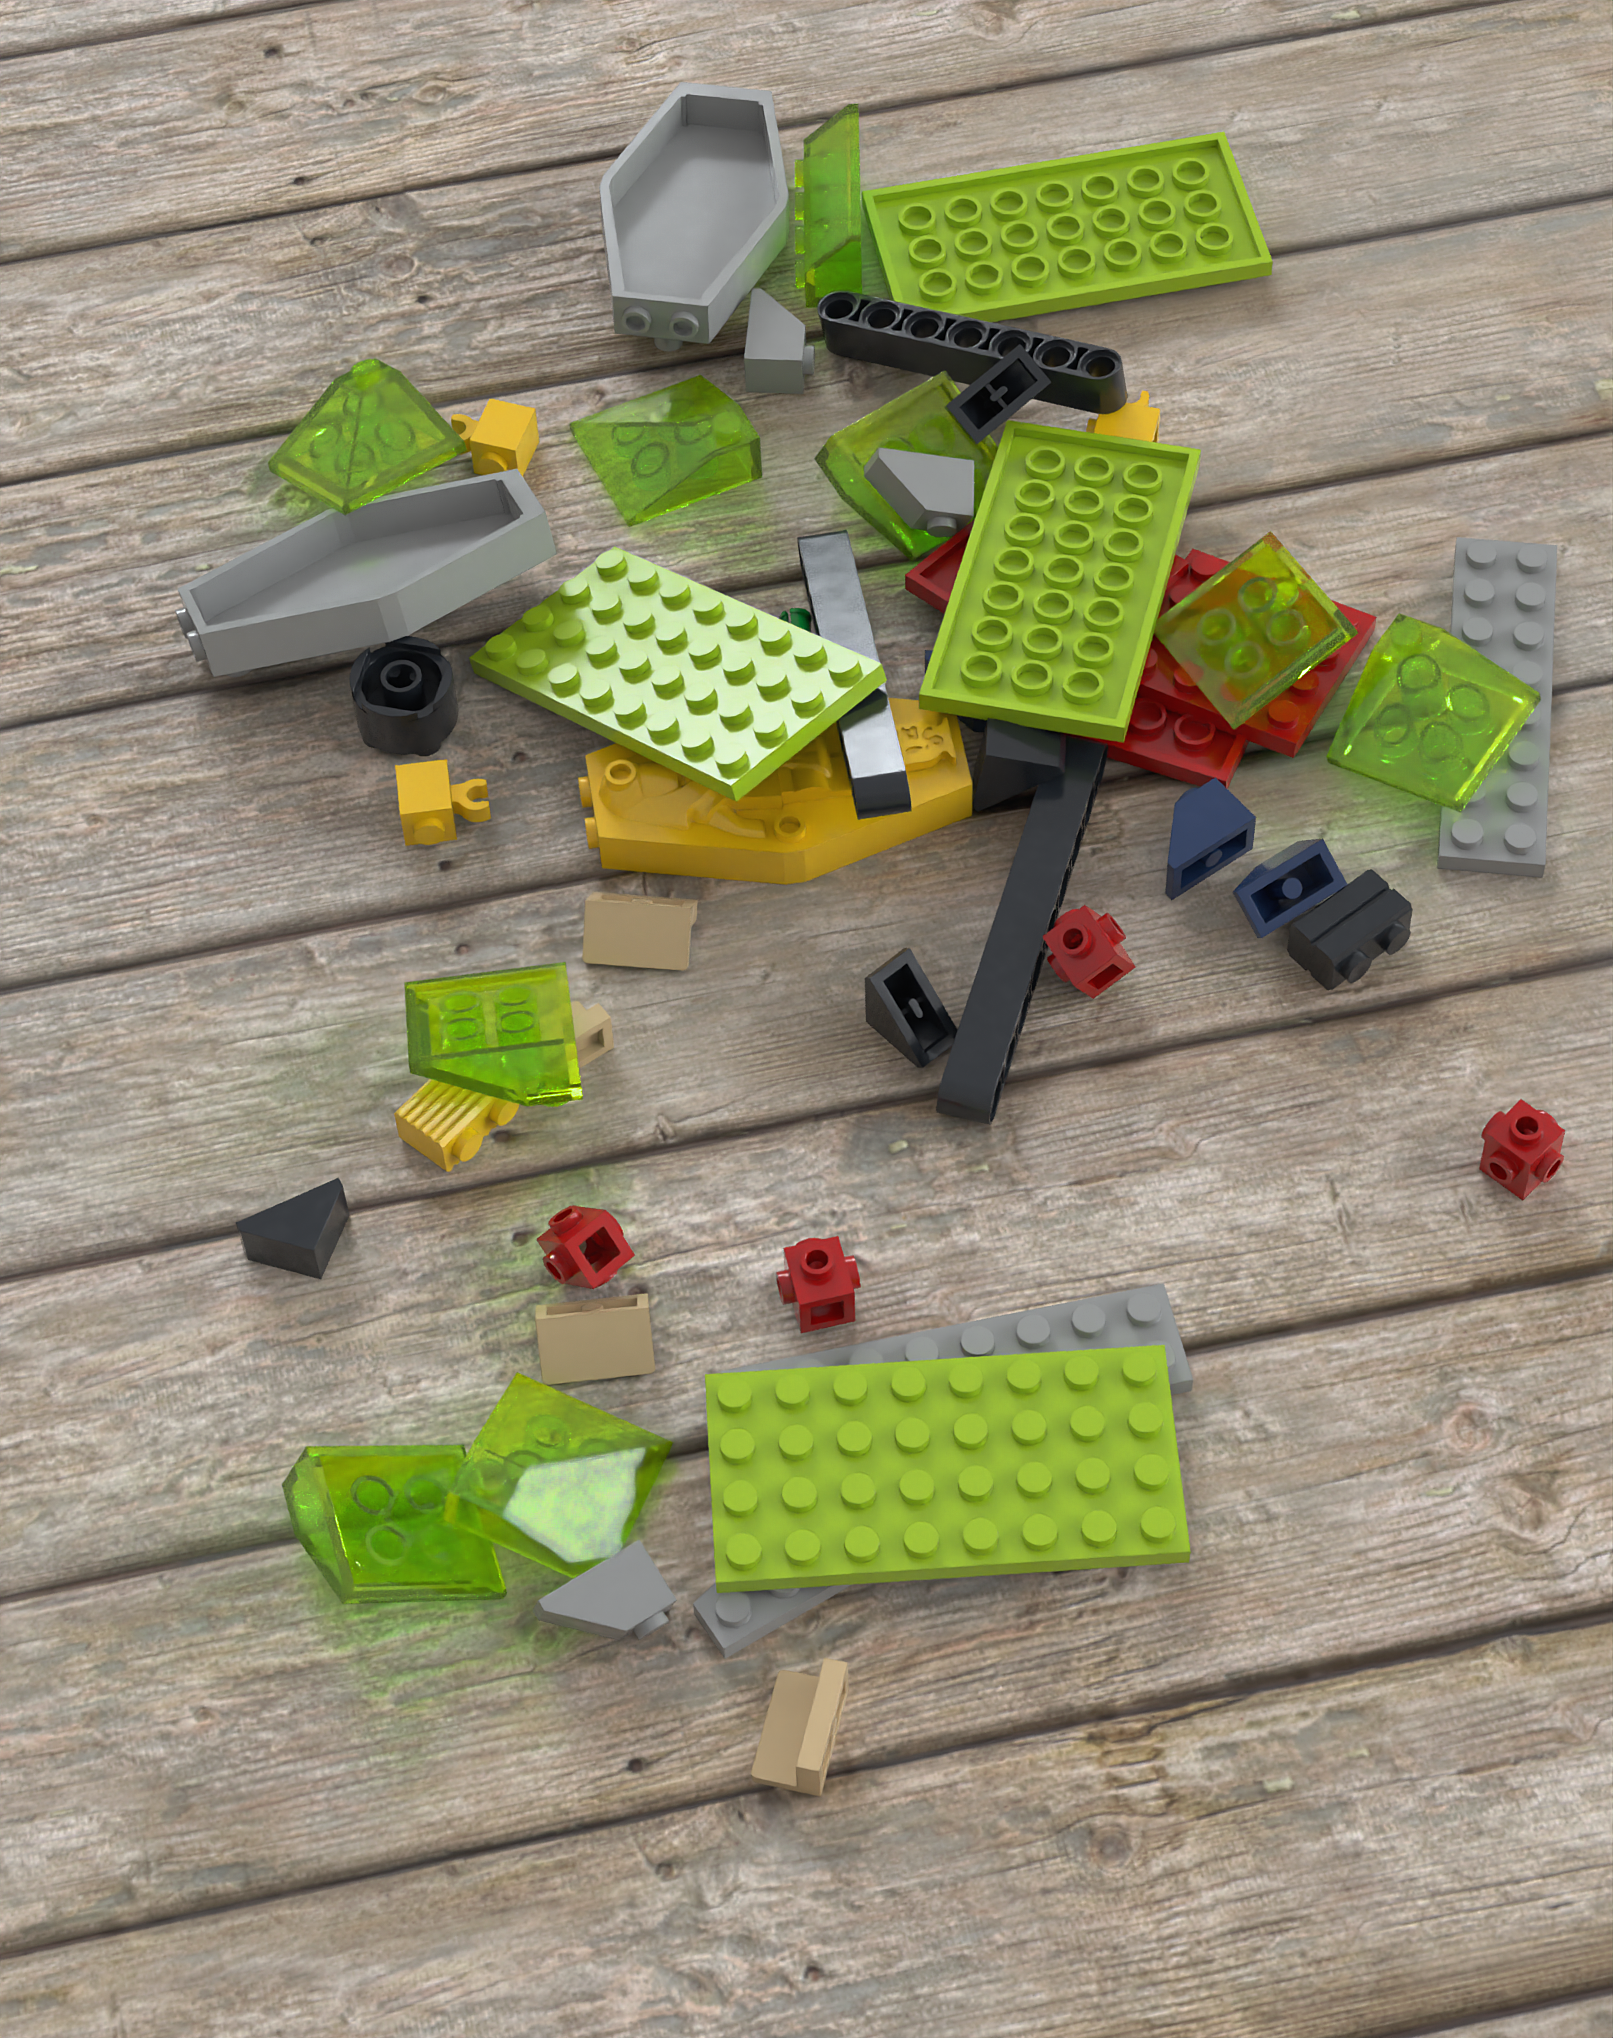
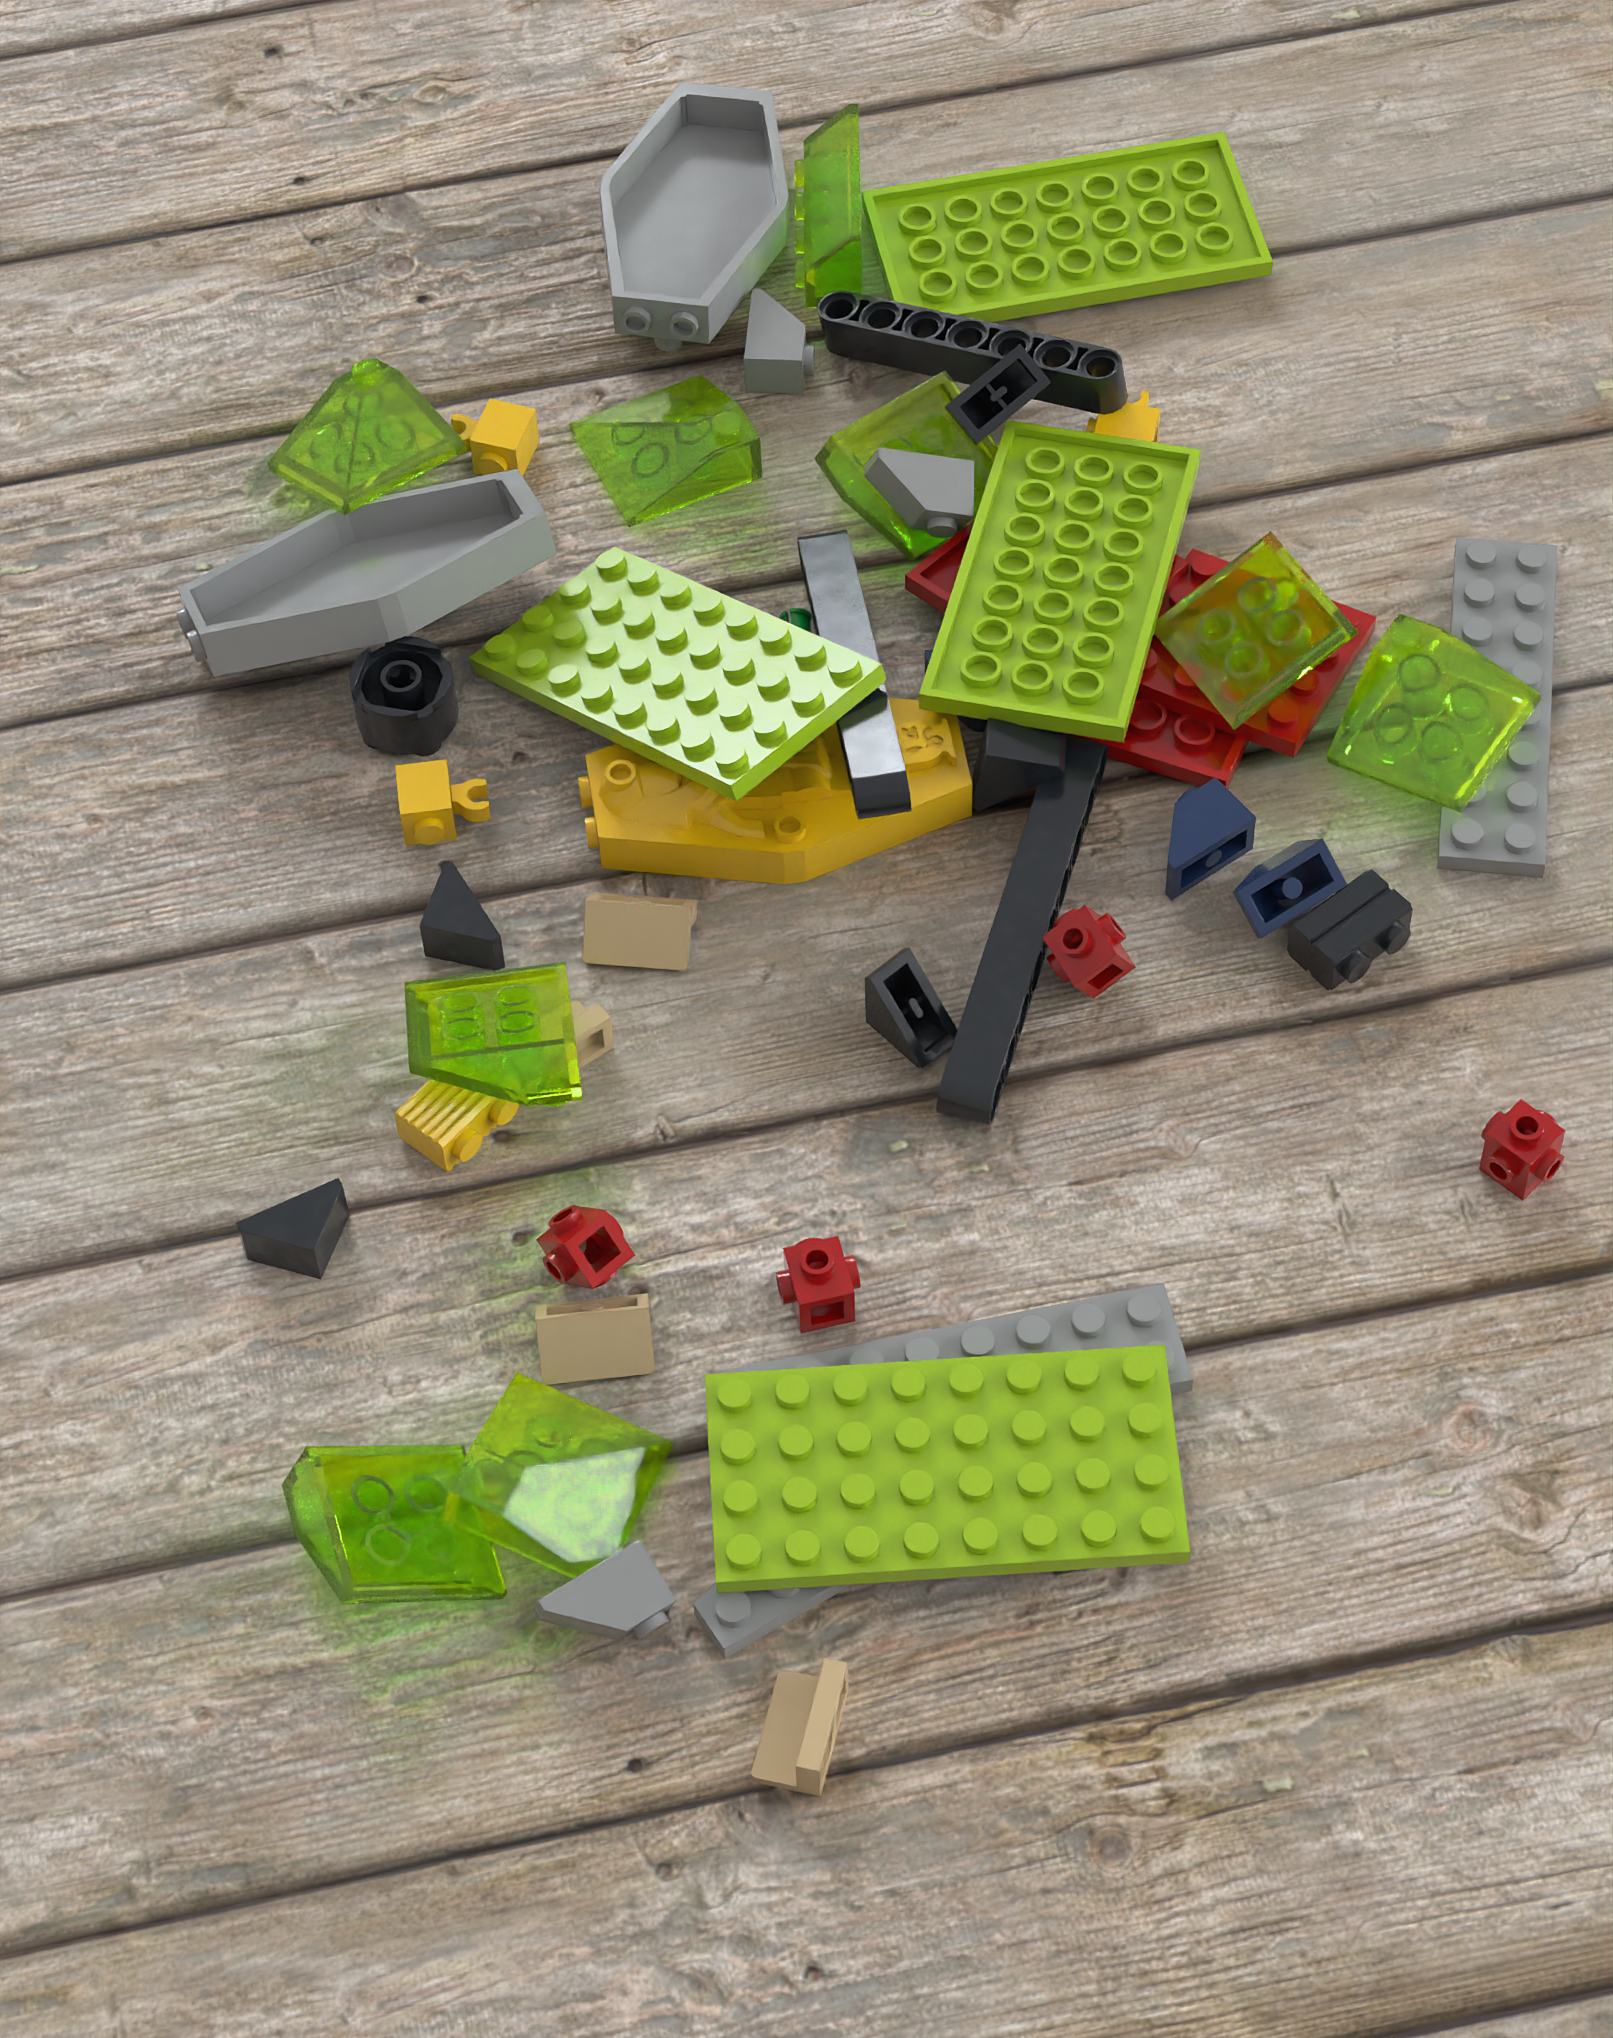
none -> black slope [419,862,505,971]

